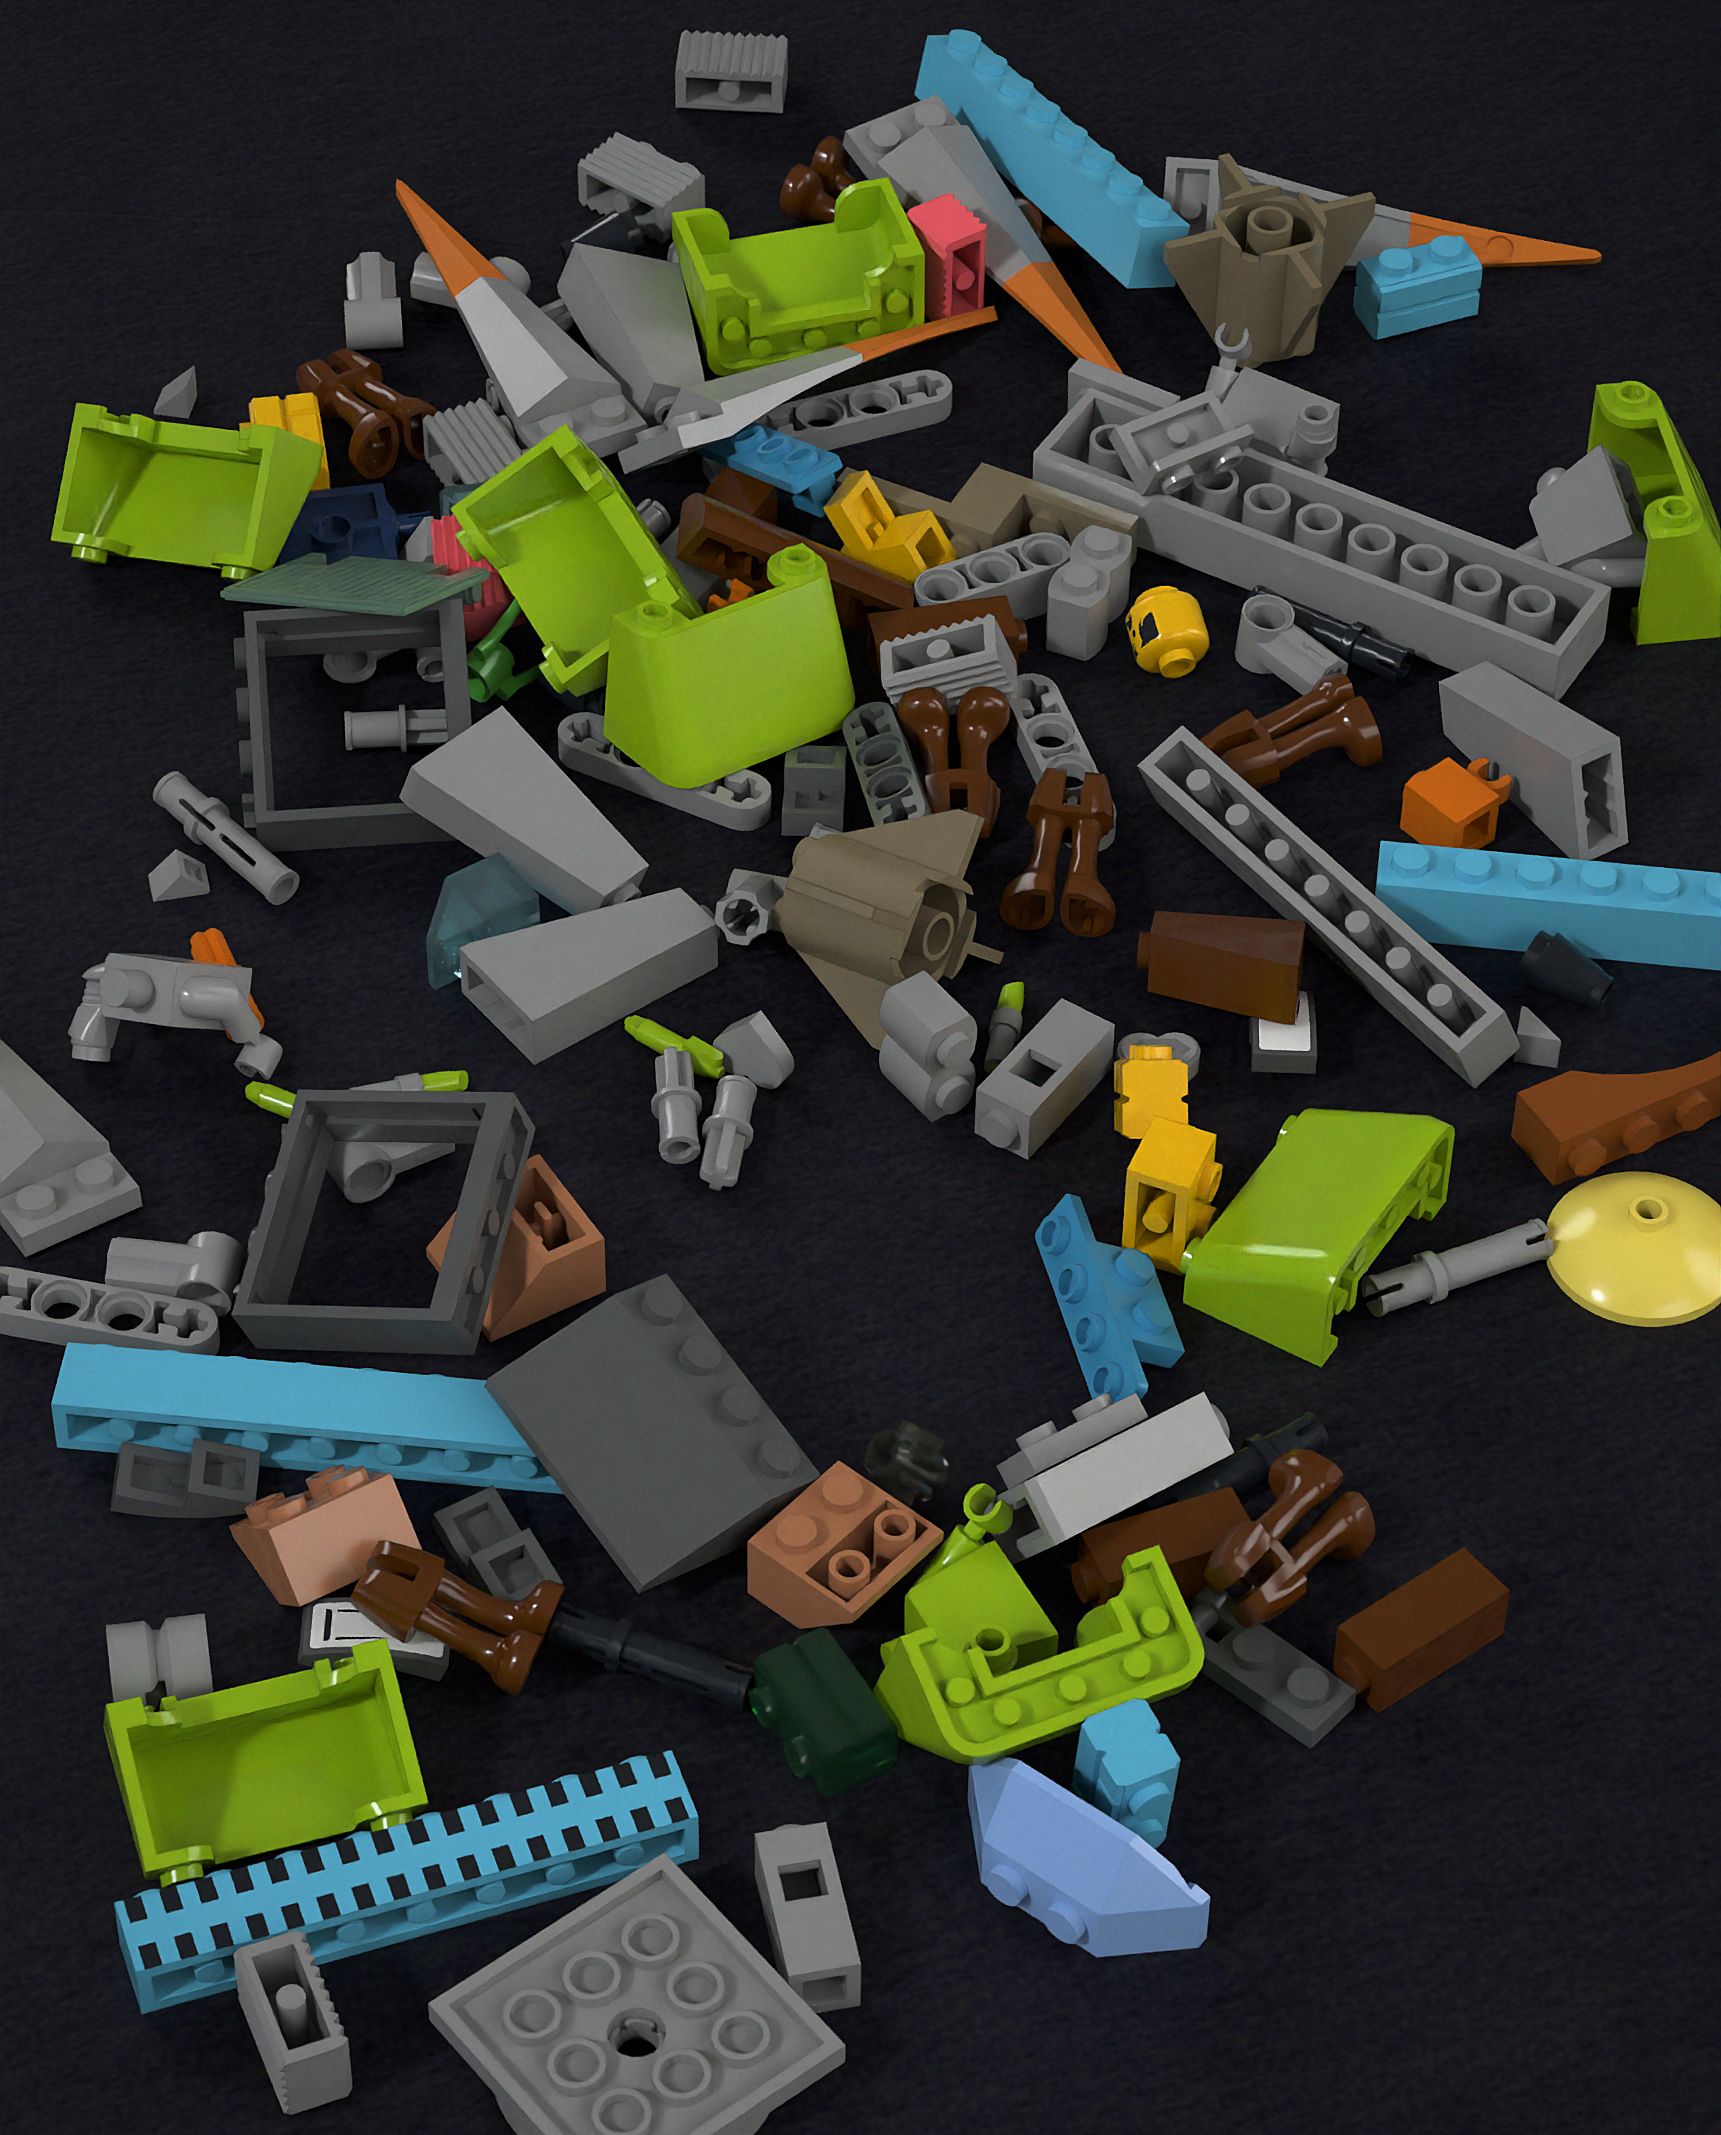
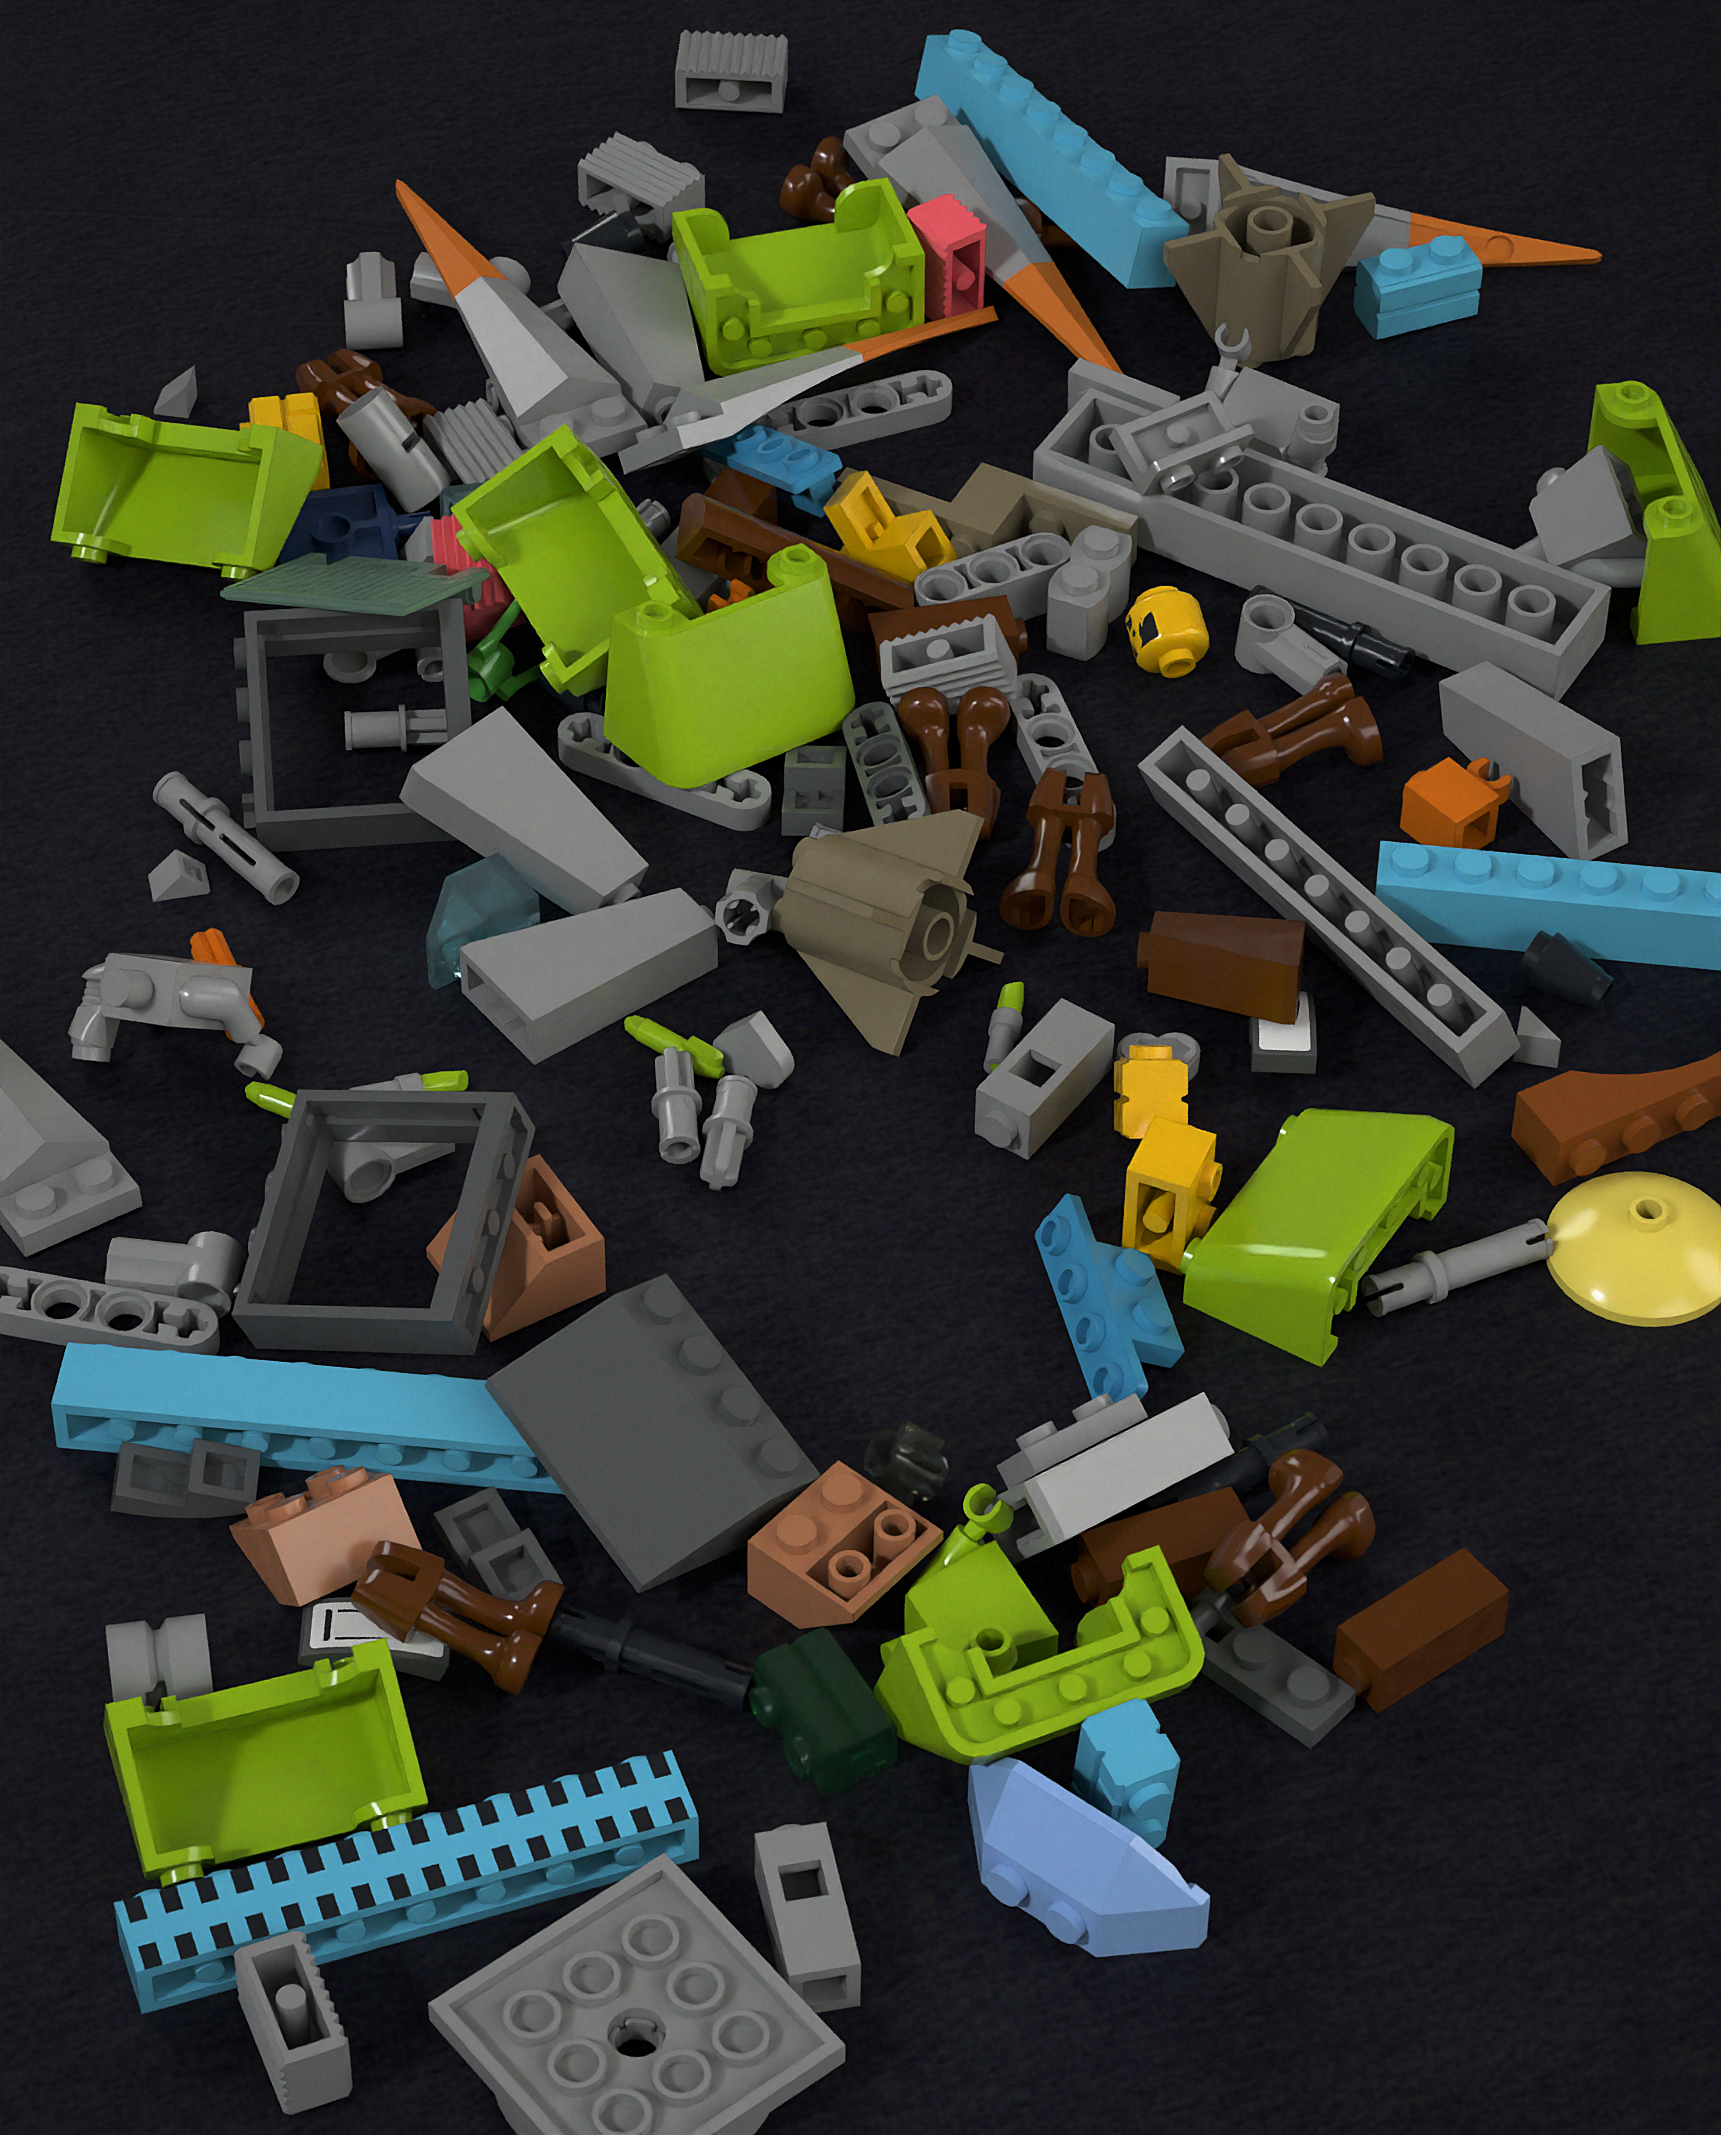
light grey brick [879,970,977,1122] -> none
none -> light grey pin [336,386,452,514]

